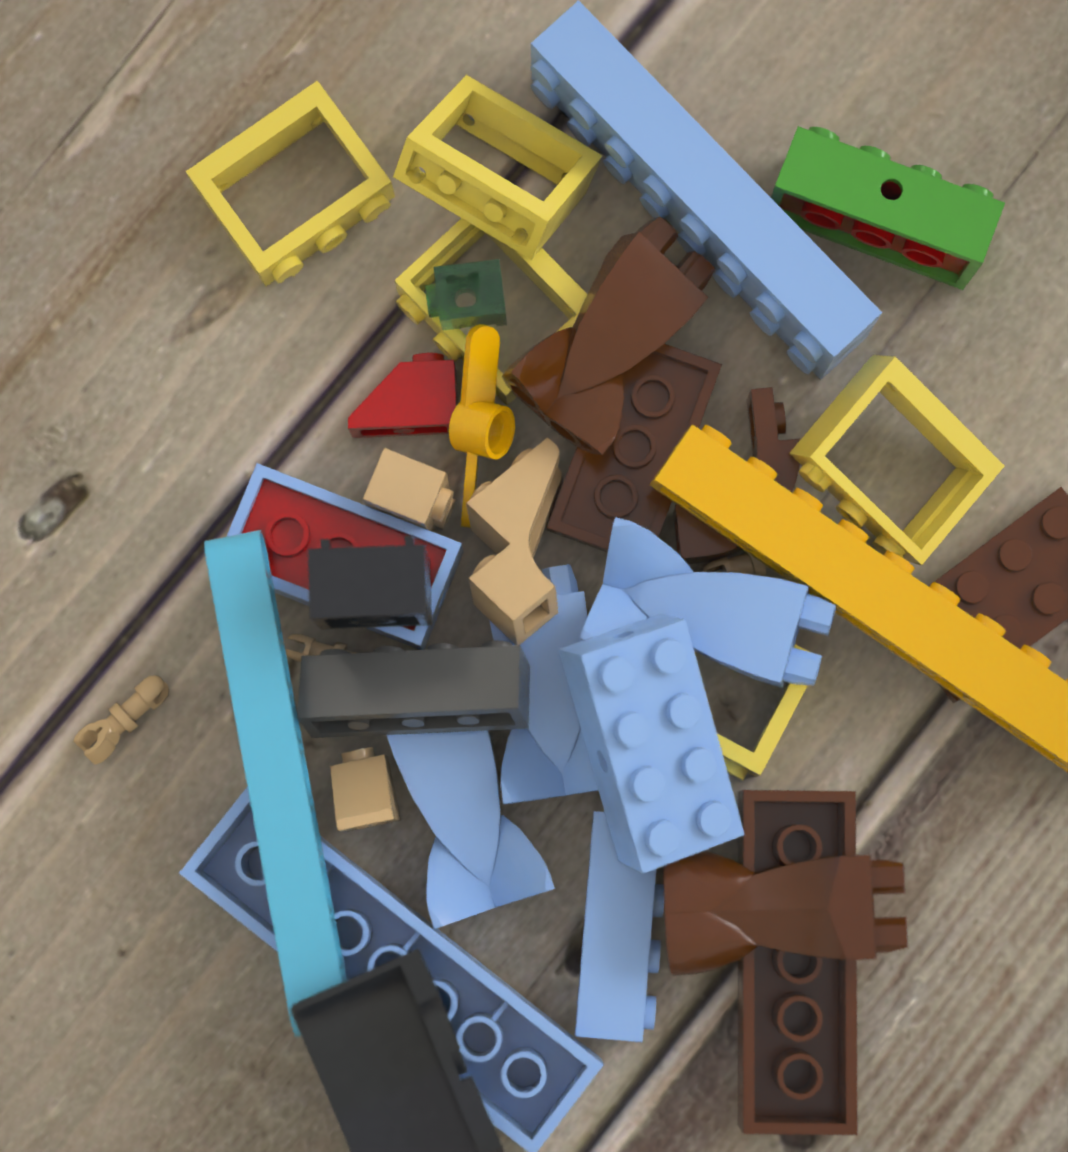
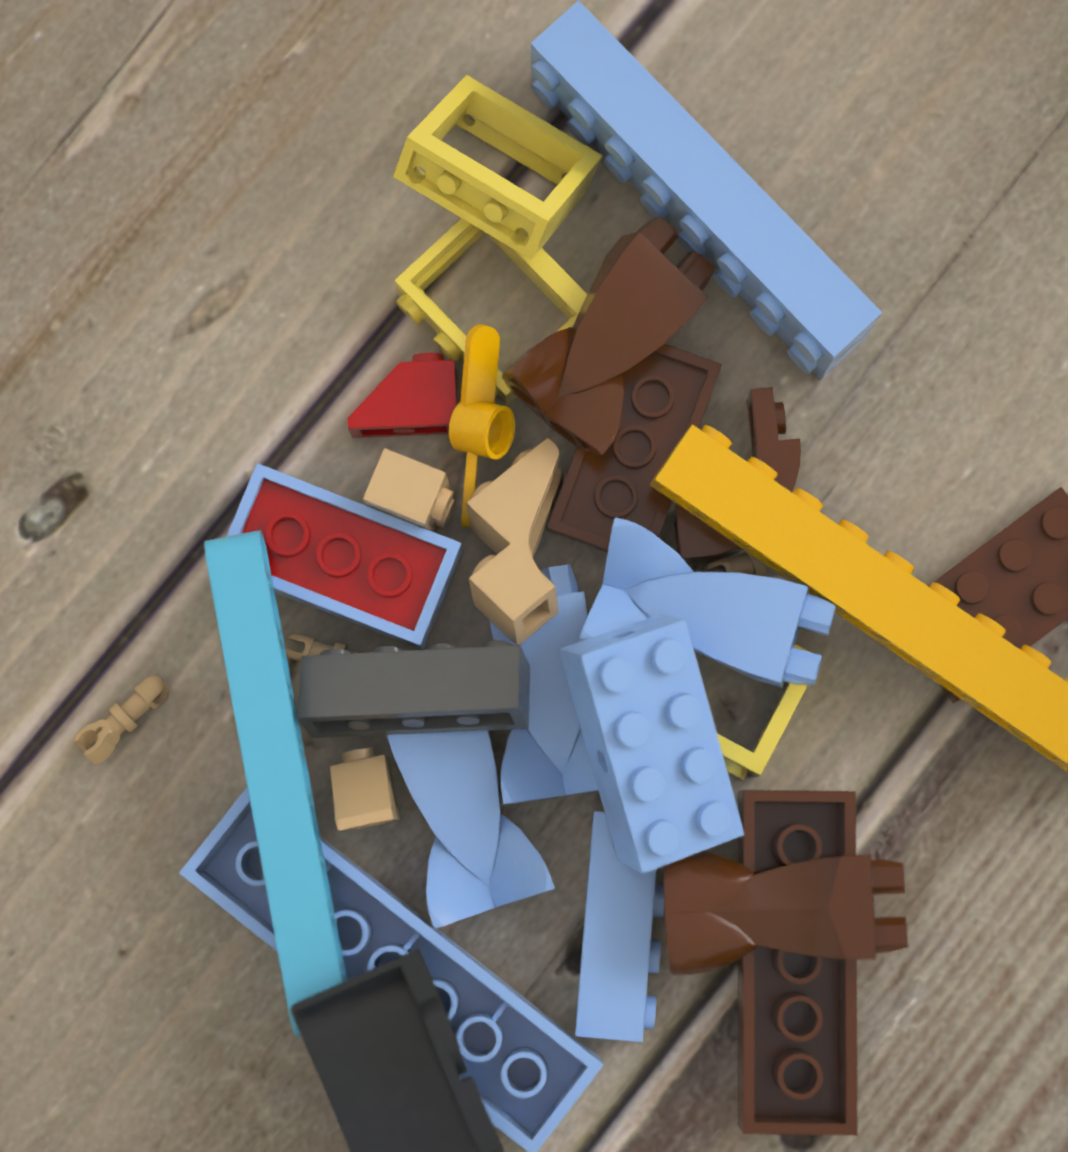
light yellow window [186,80,395,286] -> none
black container [308,536,432,630] -> none
clear green brick [425,259,507,330] -> none
bright green brick [771,126,1005,290] -> none
light yellow window [789,355,1004,565] -> none

